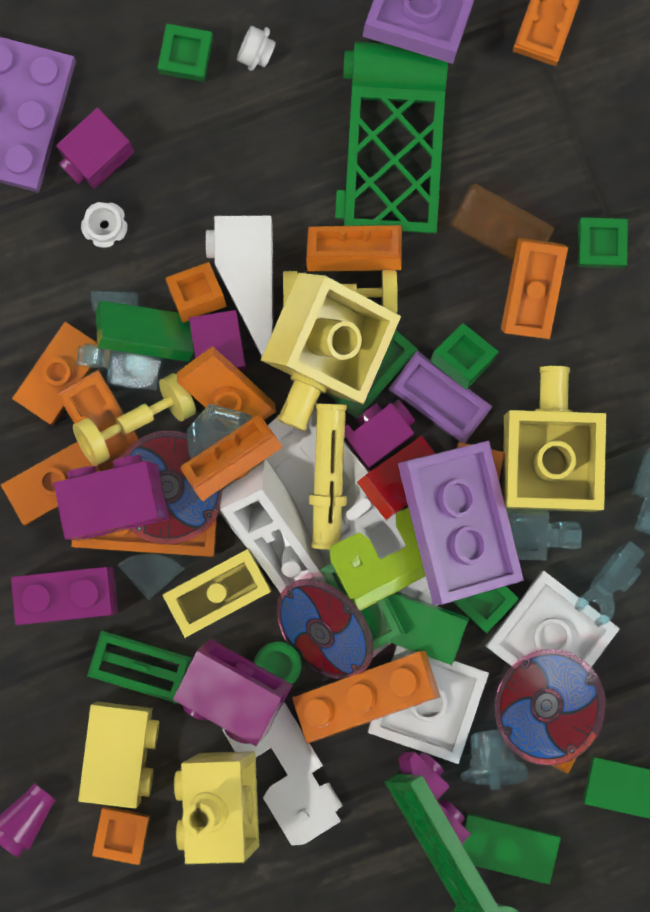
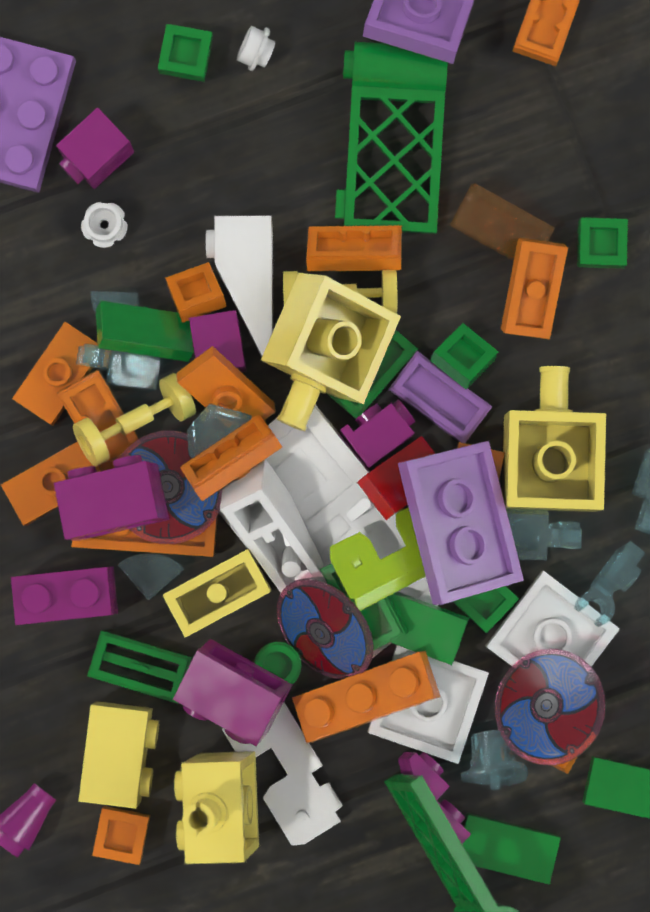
light yellow pin [309,404,347,549] -> none

